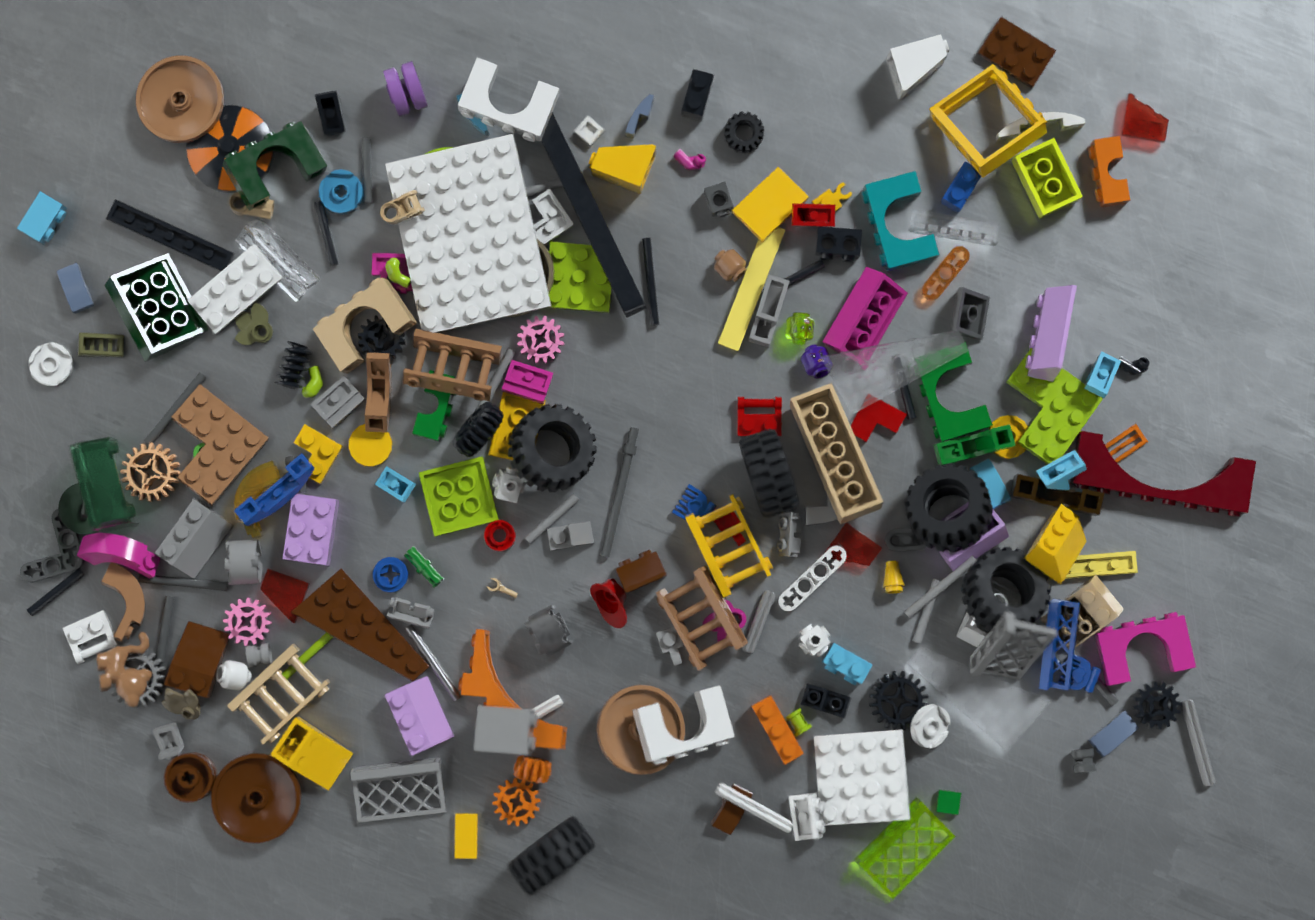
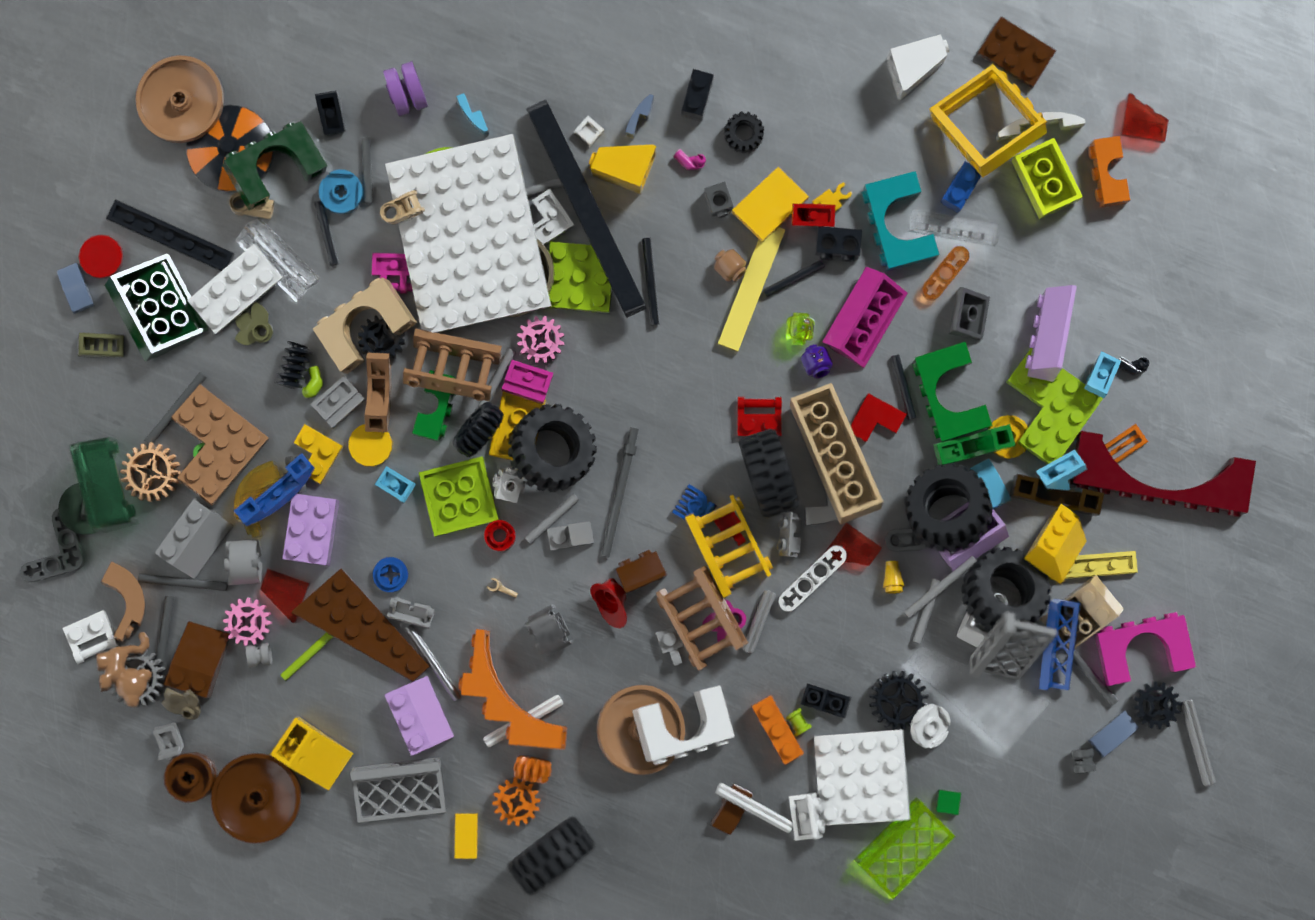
medium azure brick [17,191,67,245] -> none
black bar [27,568,85,616] -> none
white tile [29,343,73,386] -> none
dark pink arch [77,533,161,579] -> none
white head [216,660,251,691] -> none
tan fence [227,644,330,744] -> none
lime arm [385,257,411,288] -> none
green pin [404,546,444,588] -> none
white arch [458,57,559,142] -> none
light grey brick [474,706,538,755] -> none
light grey slope [748,275,790,347] -> none
white brick [798,624,831,656] -> none
clear wing [820,330,969,414] -> none
medium azure brick [822,643,873,685] -> none
blue piece [1058,654,1101,693] -> none
none -> red tile [79,235,123,278]

